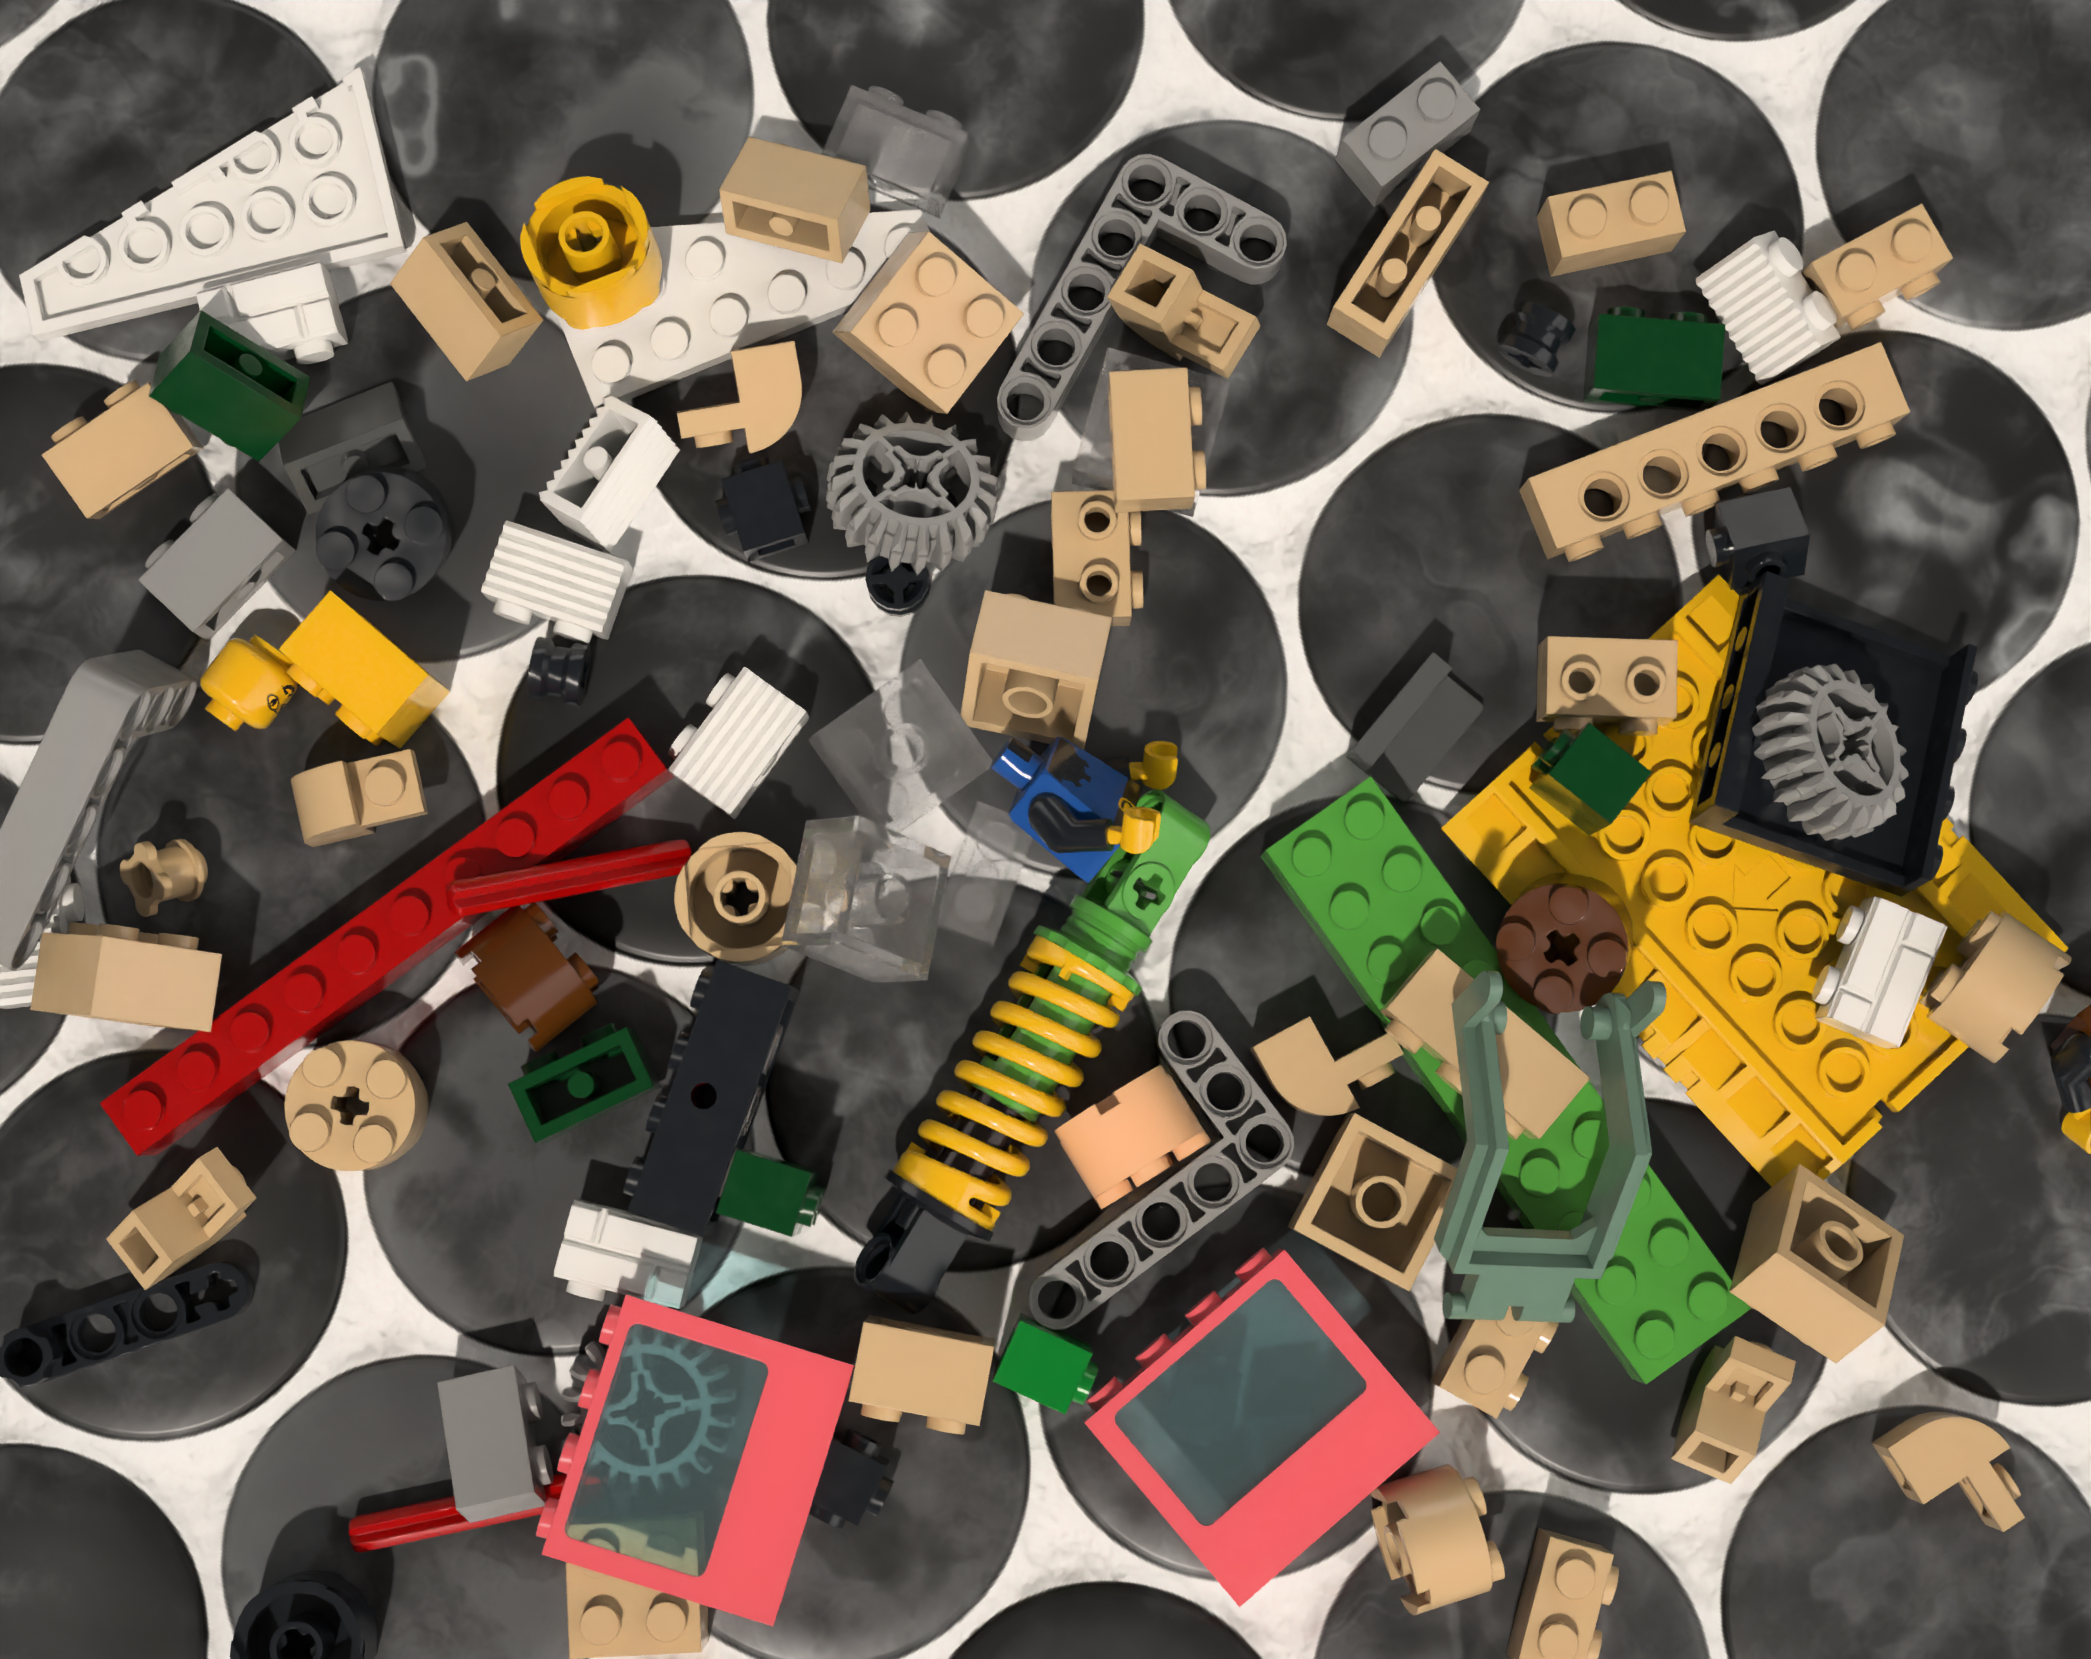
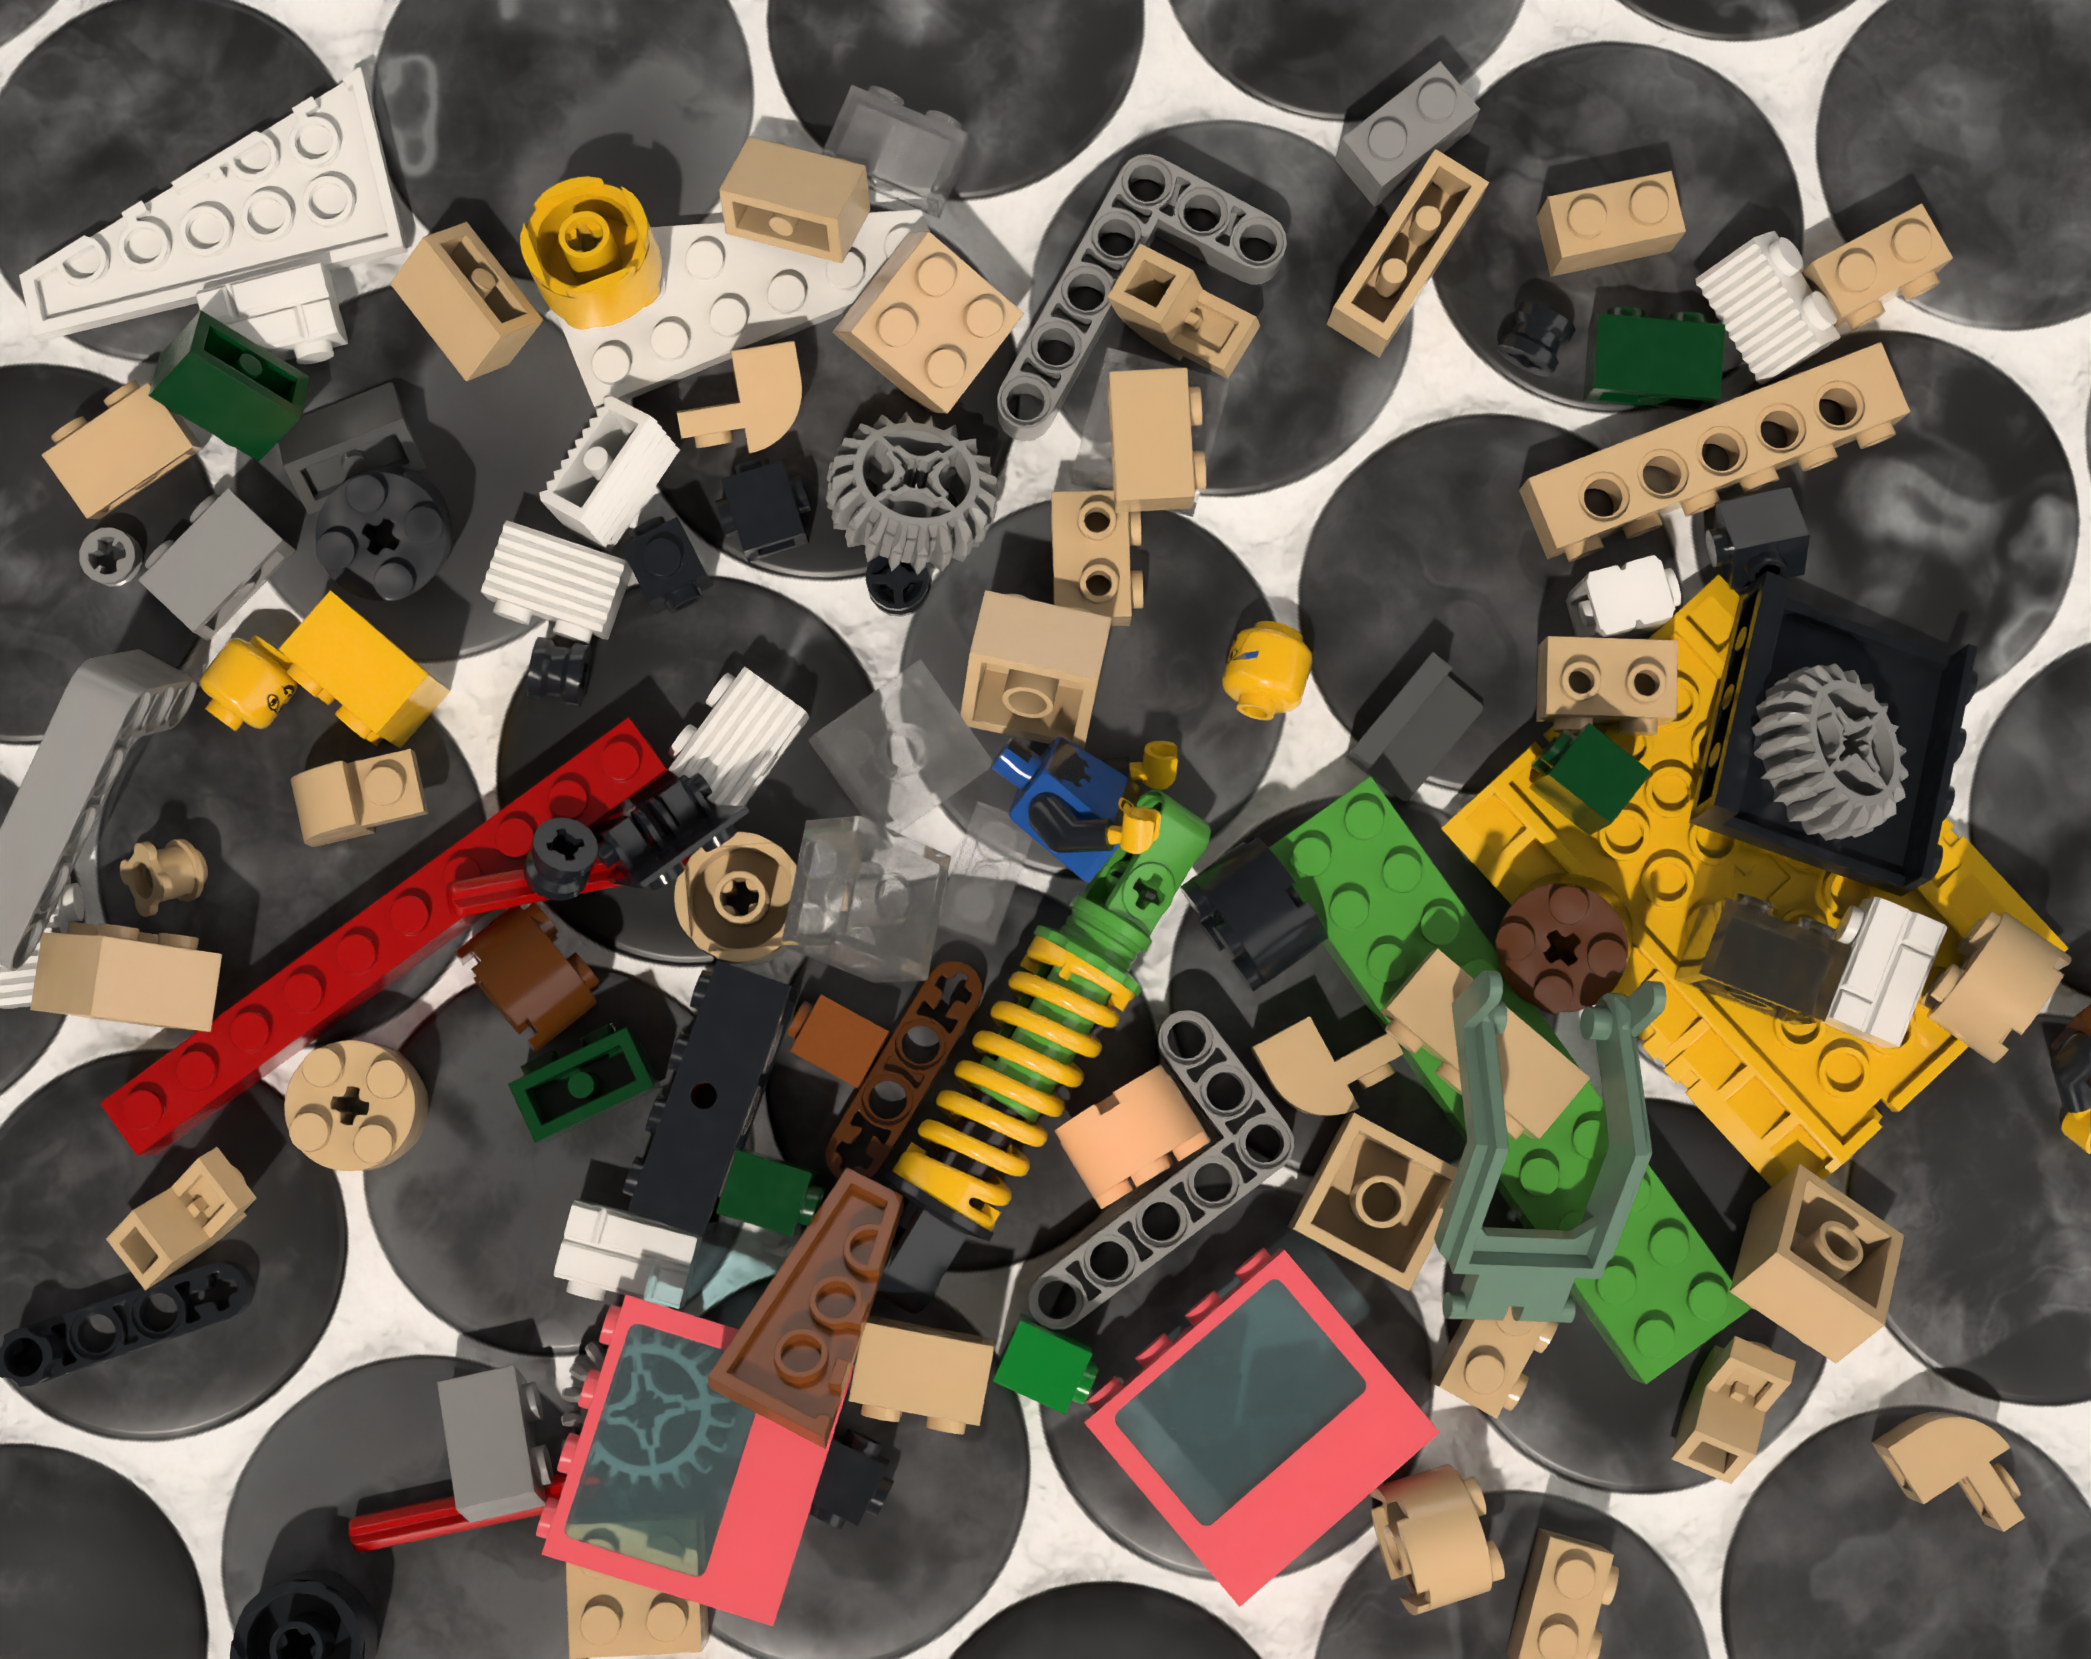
none -> light grey bush [79,527,144,587]
none -> black wheel [523,818,598,901]
none -> black hinge [597,773,749,890]
none -> black brick [620,517,713,614]
none -> dark orange wing [708,1168,904,1449]
none -> dark orange brick [787,995,891,1089]
none -> reddish brown beam [825,961,982,1180]
none -> black brick [1180,837,1328,992]
none -> yellow head [1222,621,1312,720]
none -> white brick [1565,555,1681,639]
none -> clear smoke brick [1674,893,1852,1026]

